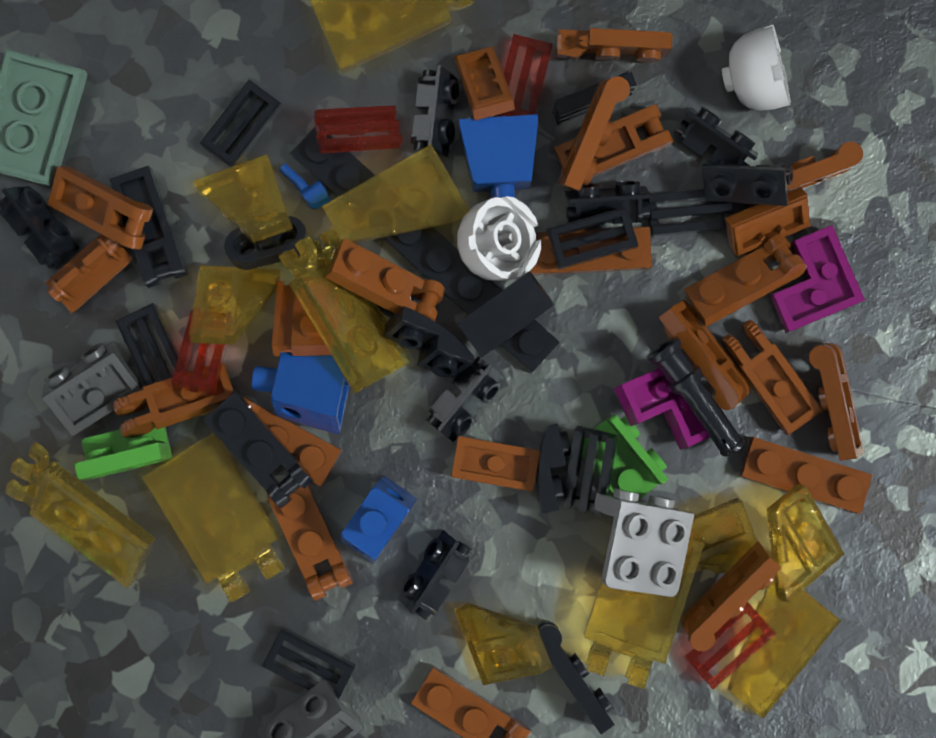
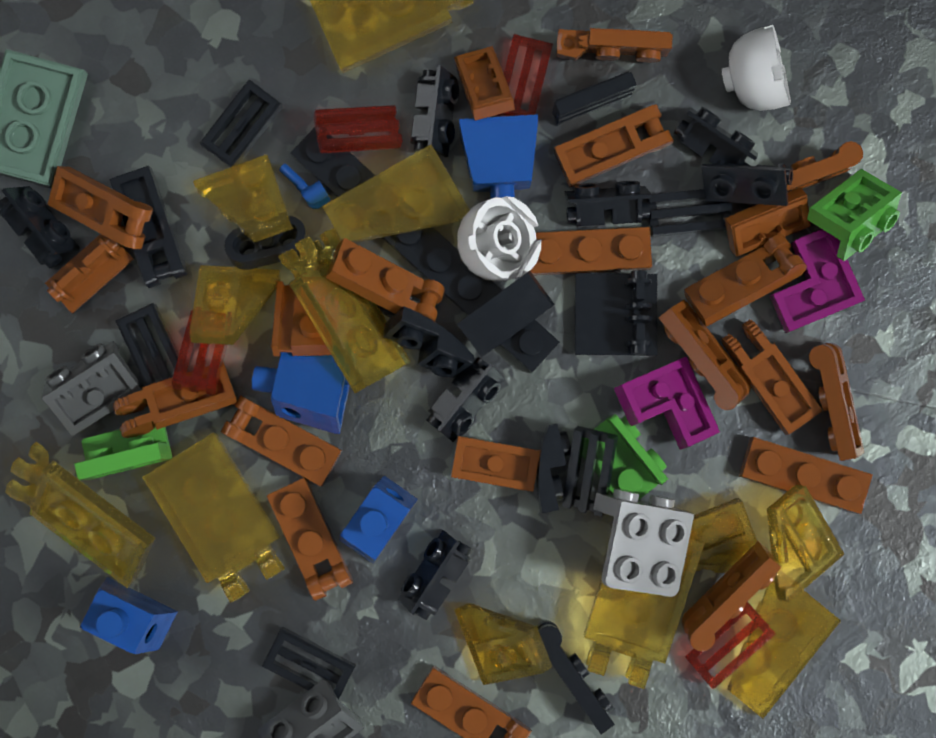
black plate [203,392,314,508] -> none
black tile [546,206,639,271] -> none
dark orange plate [557,76,630,191] -> none
black pin [647,336,745,457] -> none
none -> blue torso [80,577,178,654]
none -> black hinge [575,270,657,356]
none -> bright green bracket [807,169,902,261]

